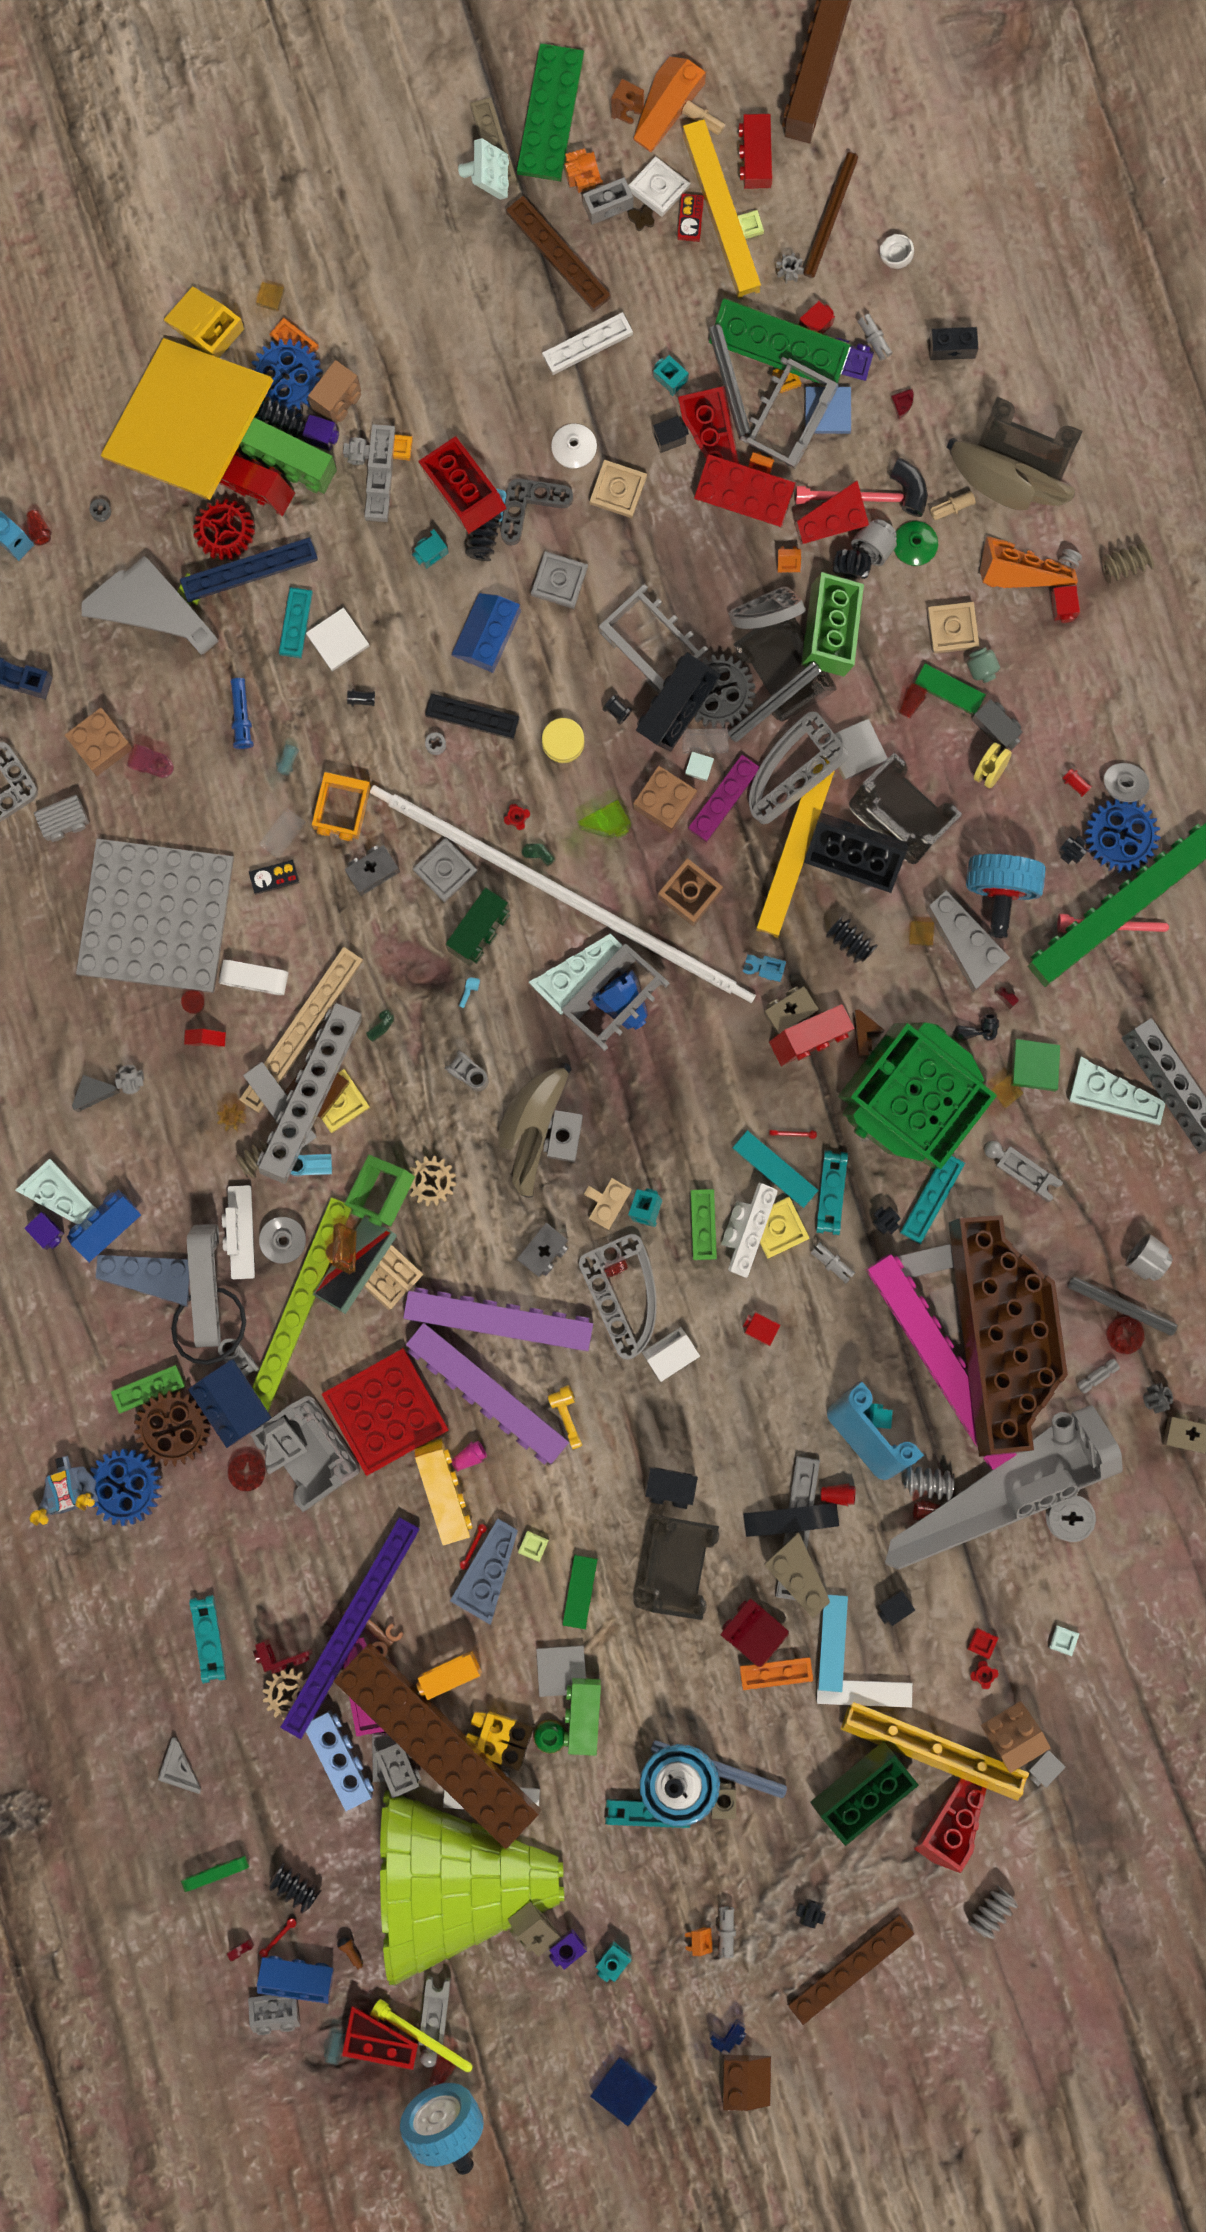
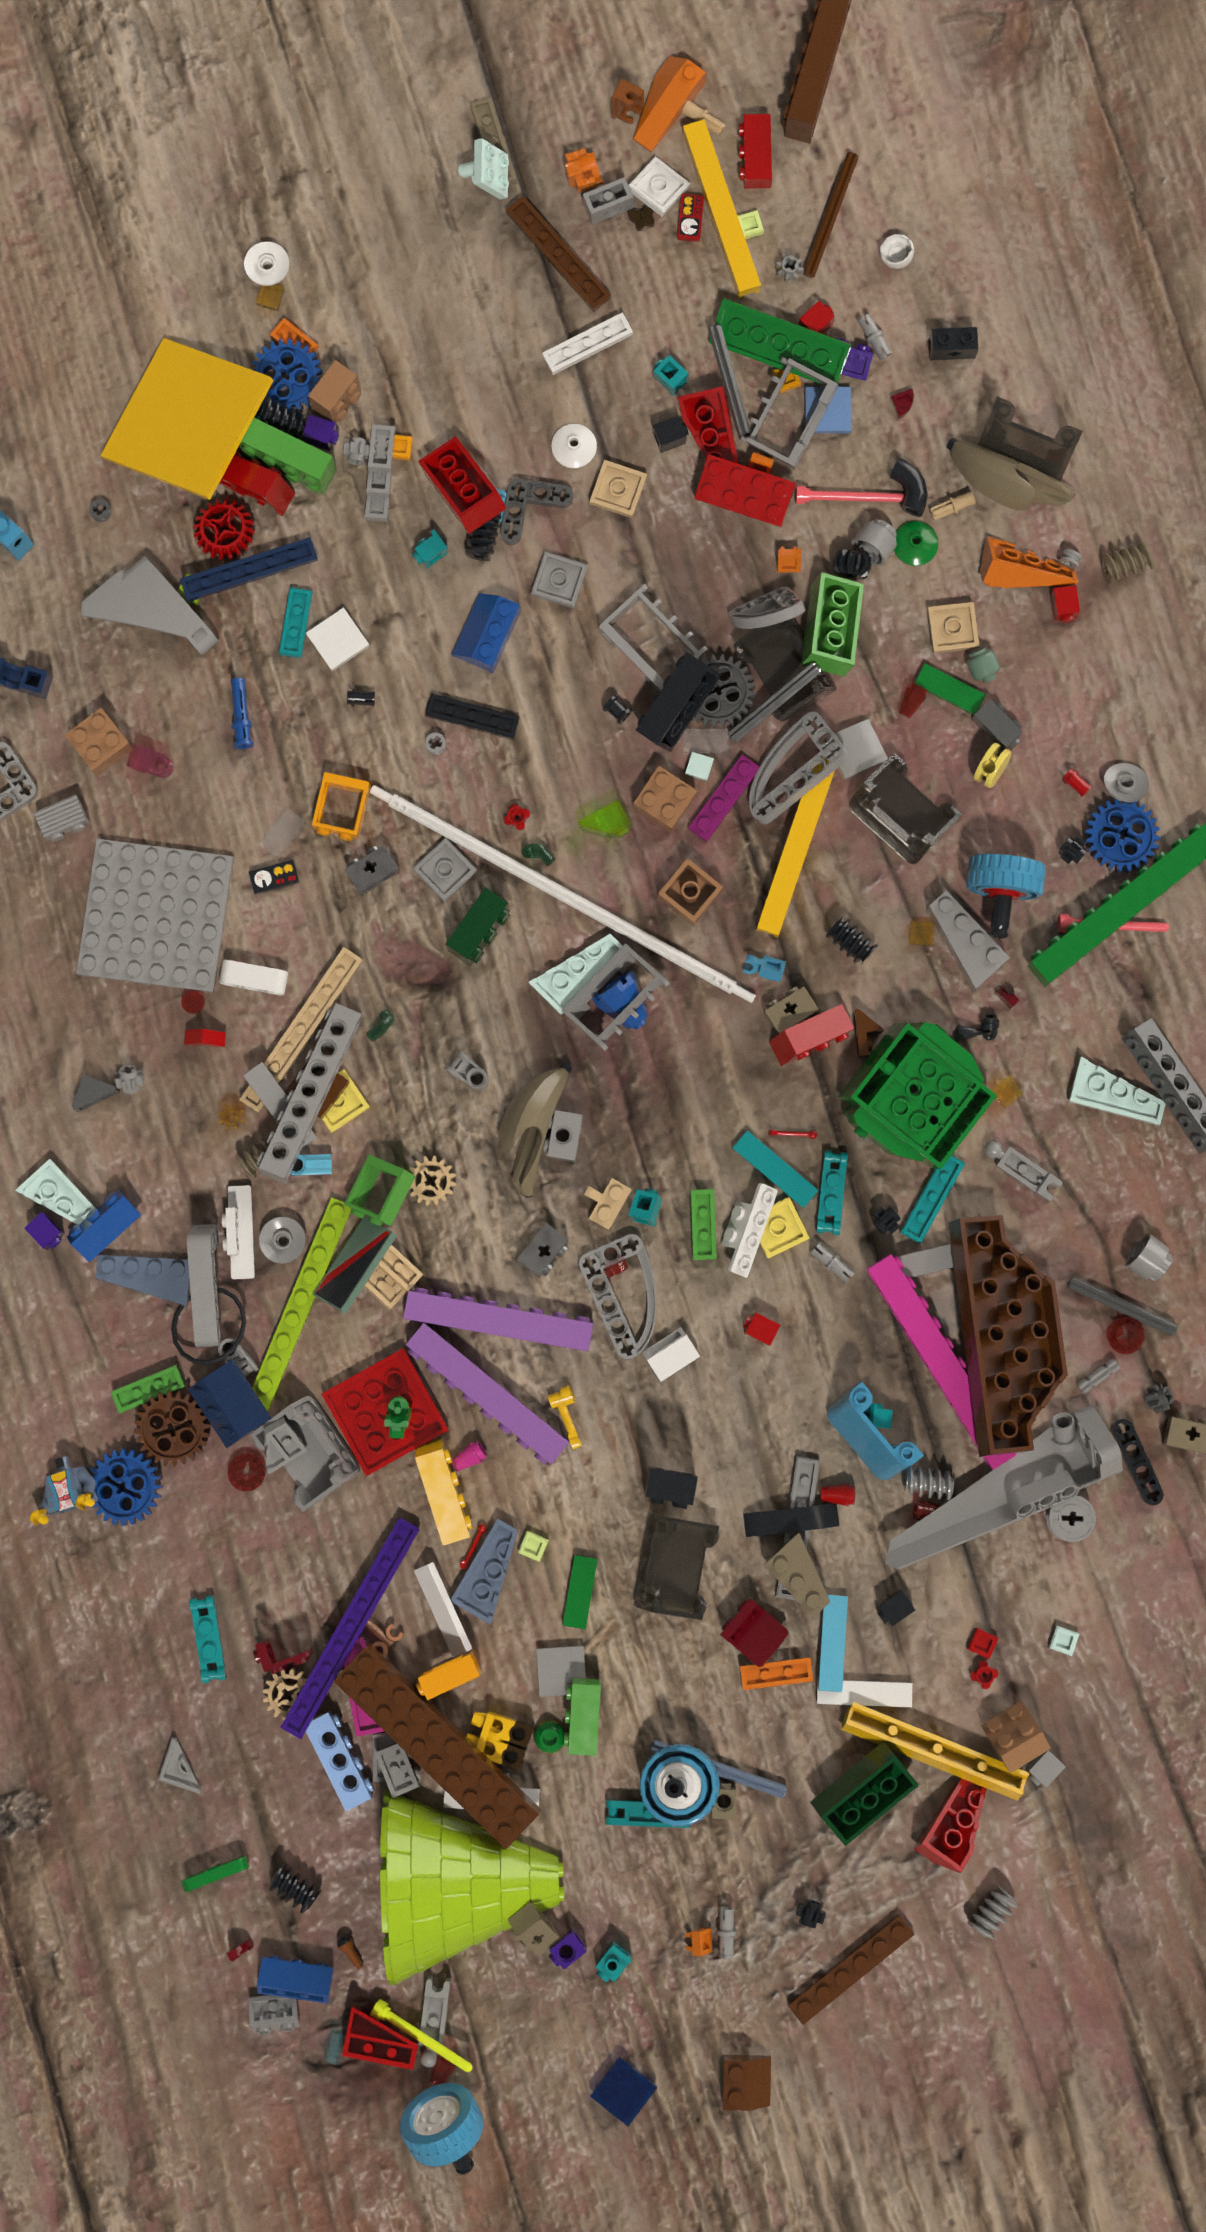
clear red cone [26,510,52,546] -> none
yellow slope [163,286,244,358] -> none
red hinge [259,1918,297,1958] -> none
clear light blue pin [276,745,299,776] -> none
clear orange tile [325,1223,357,1274] -> none
medium azure hand [459,977,480,1008] -> none
green plate [517,43,584,182] -> none
light yellow head [542,718,585,763] -> none
clear blue bracket [709,2019,747,2053] -> none
red wedge [794,480,869,545] -> none
black brick [804,813,909,893] -> none
green tile [1011,1039,1060,1092] -> none
none -> white dish [244,242,290,286]
none -> green hips [384,1396,412,1438]
none -> white tile [414,1562,472,1657]
none -> black beam [1111,1419,1164,1506]

